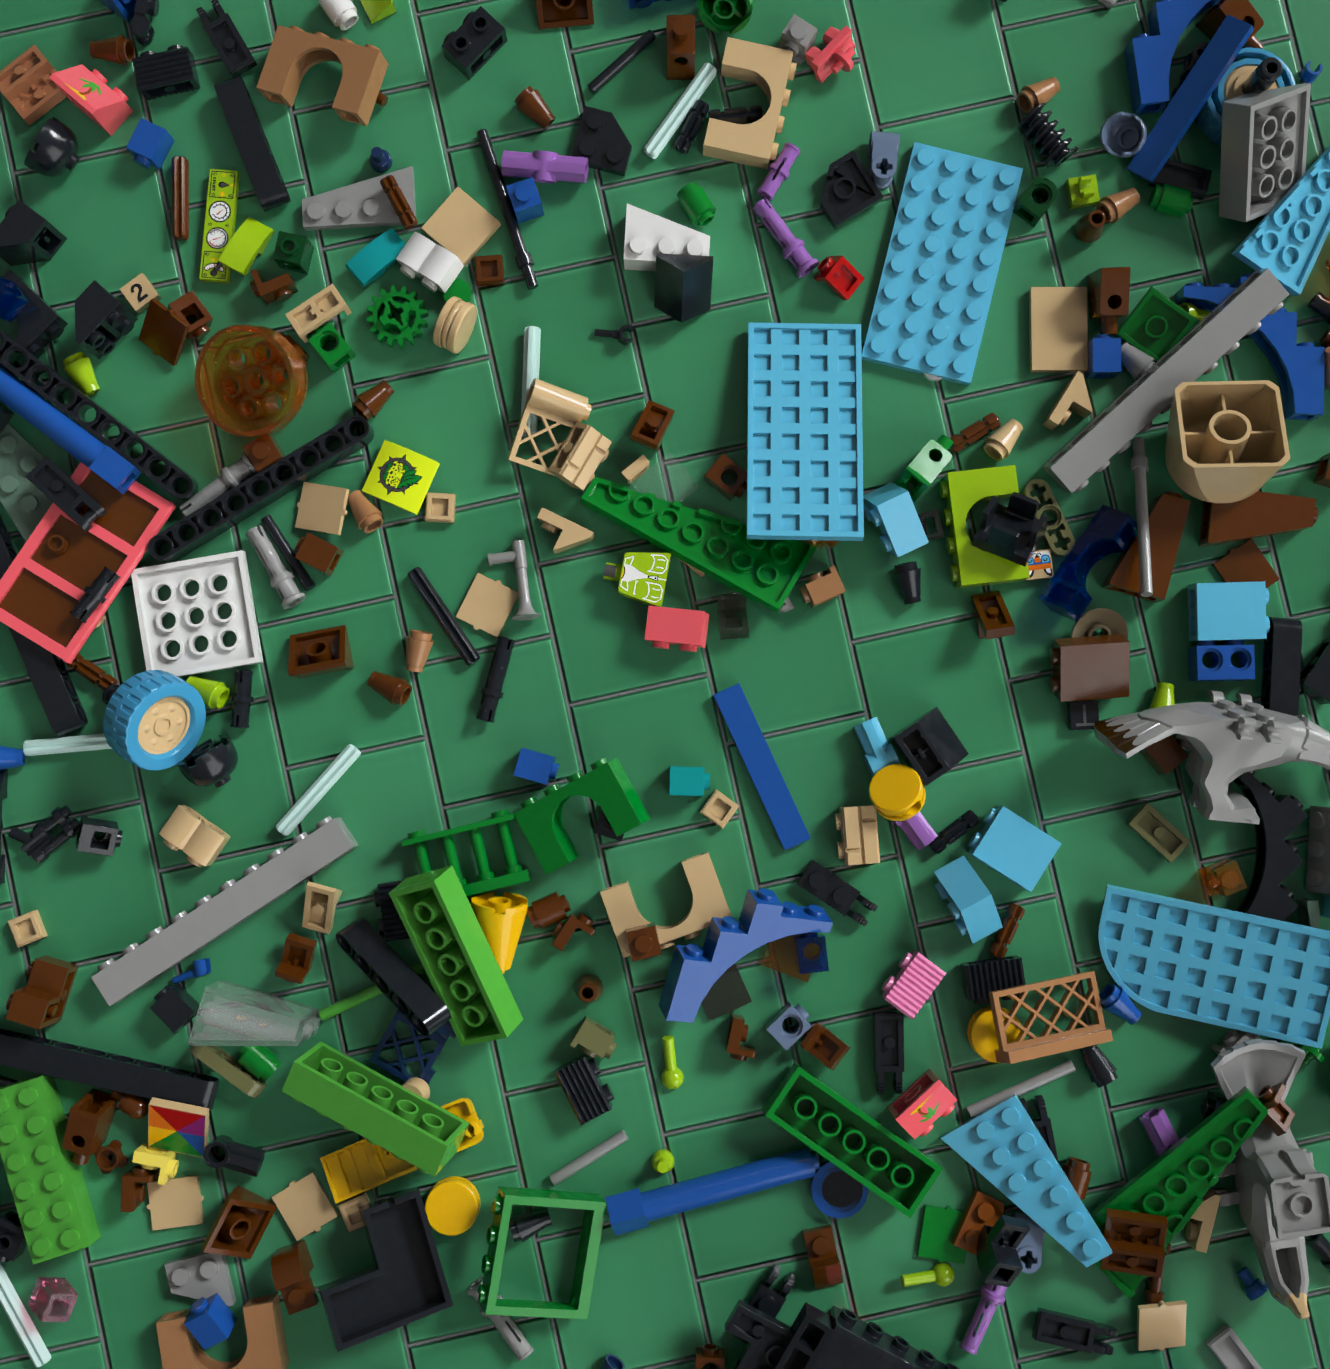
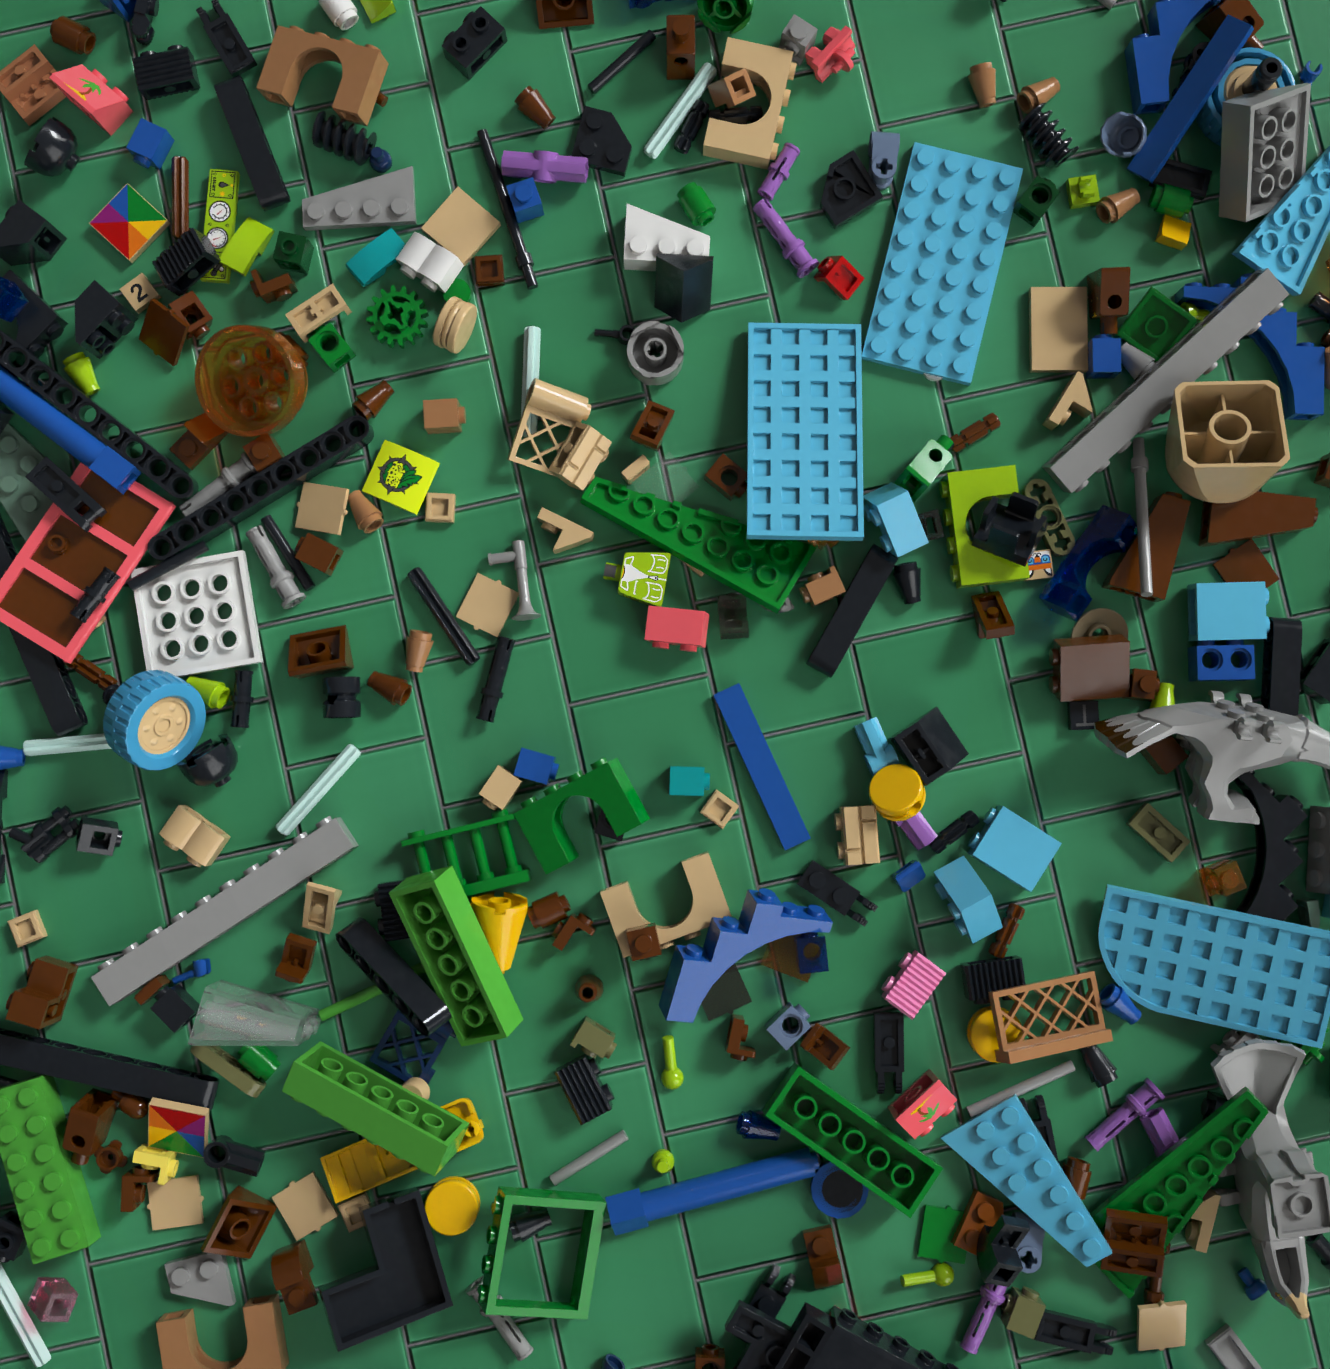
reddish brown cone [89,35,135,65] -> none
blue brick [184,1293,237,1350] -> none
reddish brown axle [380,175,418,230] -> none
tan cone [983,419,1023,461] -> none
cone [1075,210,1106,243] -> none
reddish brown bracket [1256,1082,1295,1136] -> none
none -> reddish brown brick [50,16,96,55]
none -> tile [89,183,171,264]
none -> black bar [127,540,209,591]
none -> reddish brown tile [134,974,171,1005]
none -> black brick [152,228,221,296]
none -> reddish brown slope [169,410,231,470]
none -> black piece [312,111,377,165]
none -> black wheel [322,676,361,718]
none -> medium nougat brick [423,398,466,434]
none -> tan brick [479,765,524,811]
none -> light grey brick [627,321,684,386]
none -> medium nougat brick [707,68,756,108]
none -> clear blue cone [736,1110,781,1141]
none -> black beam [806,544,899,678]
none -> blue slope [891,860,926,892]
none -> medium nougat cone [968,62,996,108]
none -> olive brick [1000,1286,1046,1340]
none -> medium lavender pin [1085,1078,1165,1151]
none -> reddish brown brick [1122,668,1160,702]
none -> yellow slope [1155,215,1191,251]

